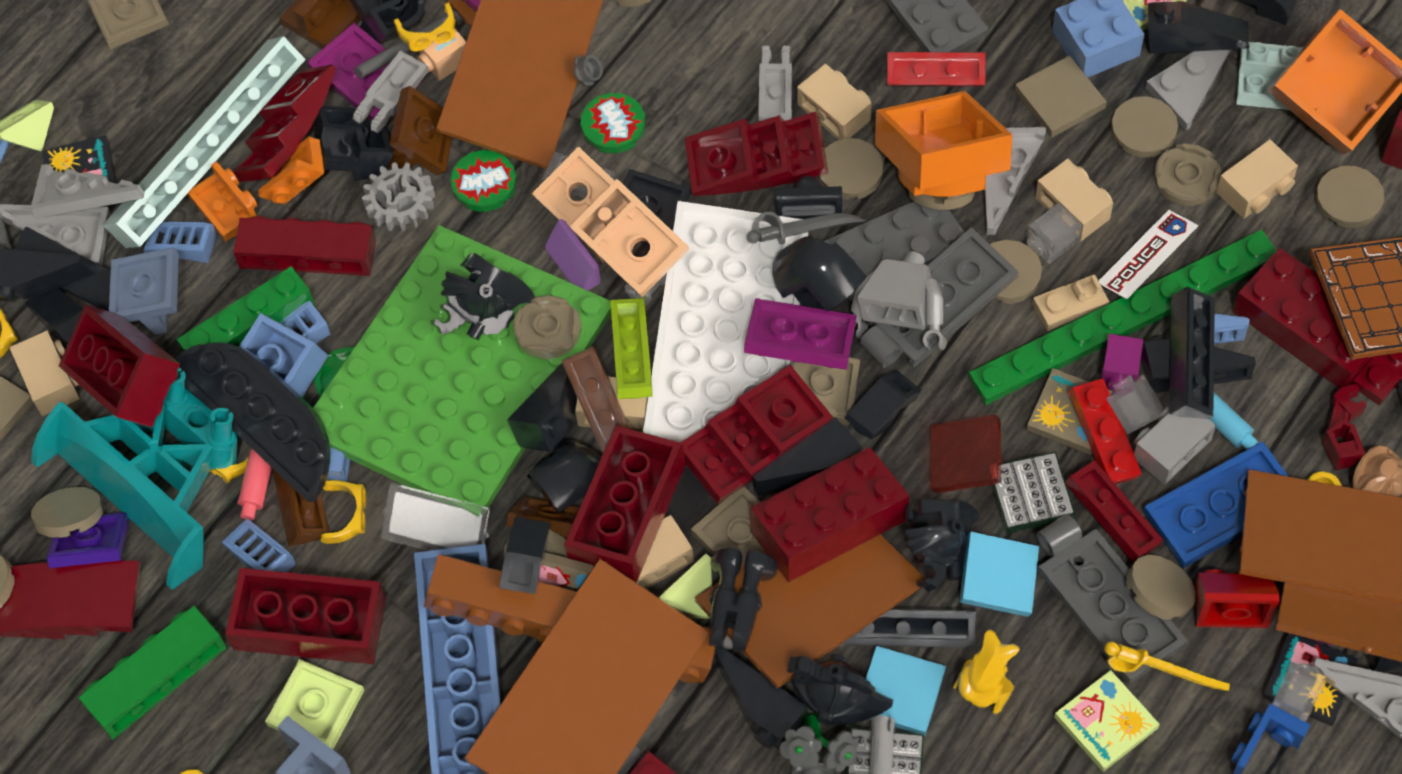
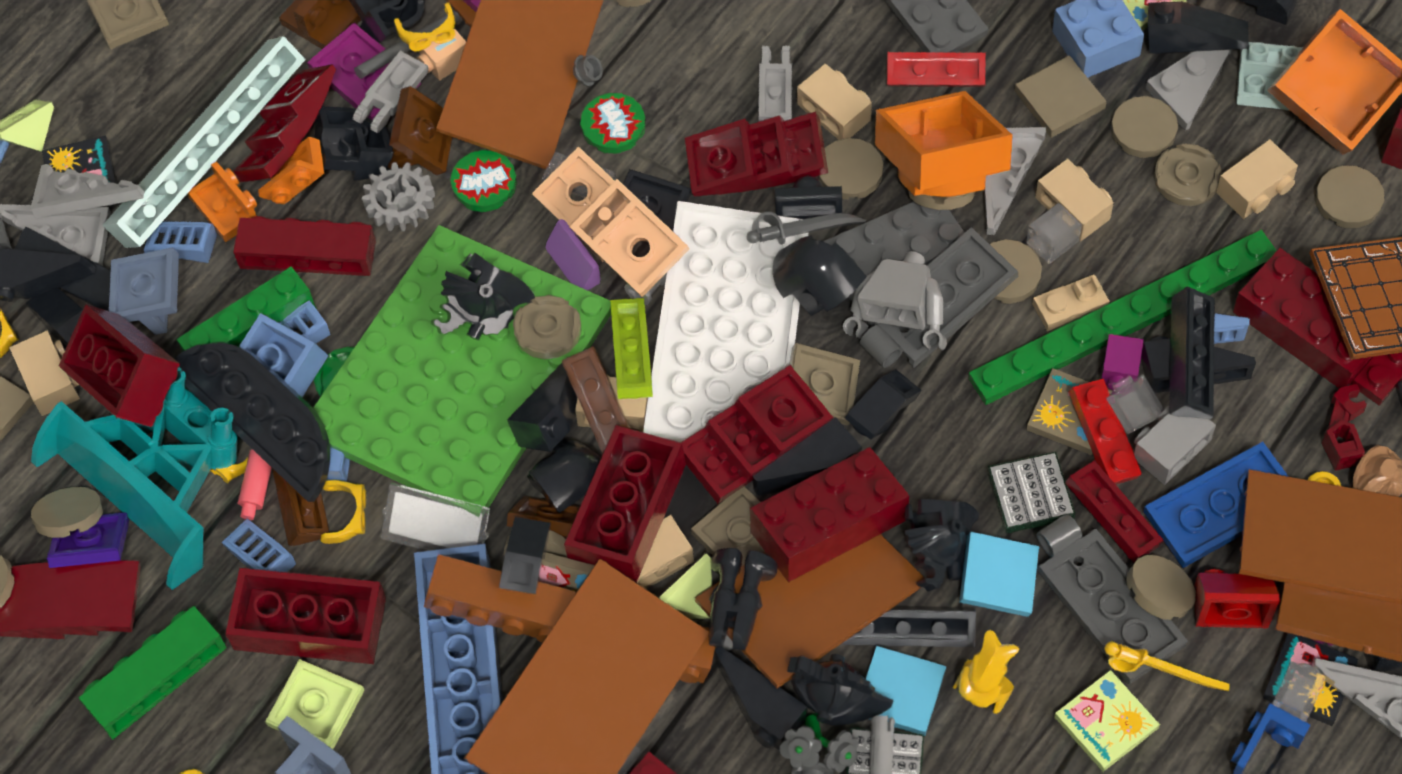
magenta plate [744,298,857,370] -> none
clear red tile [931,414,1001,493] -> none
white sticker [1099,210,1199,299] -> none
medium azure cylinder [1209,393,1259,450] -> none

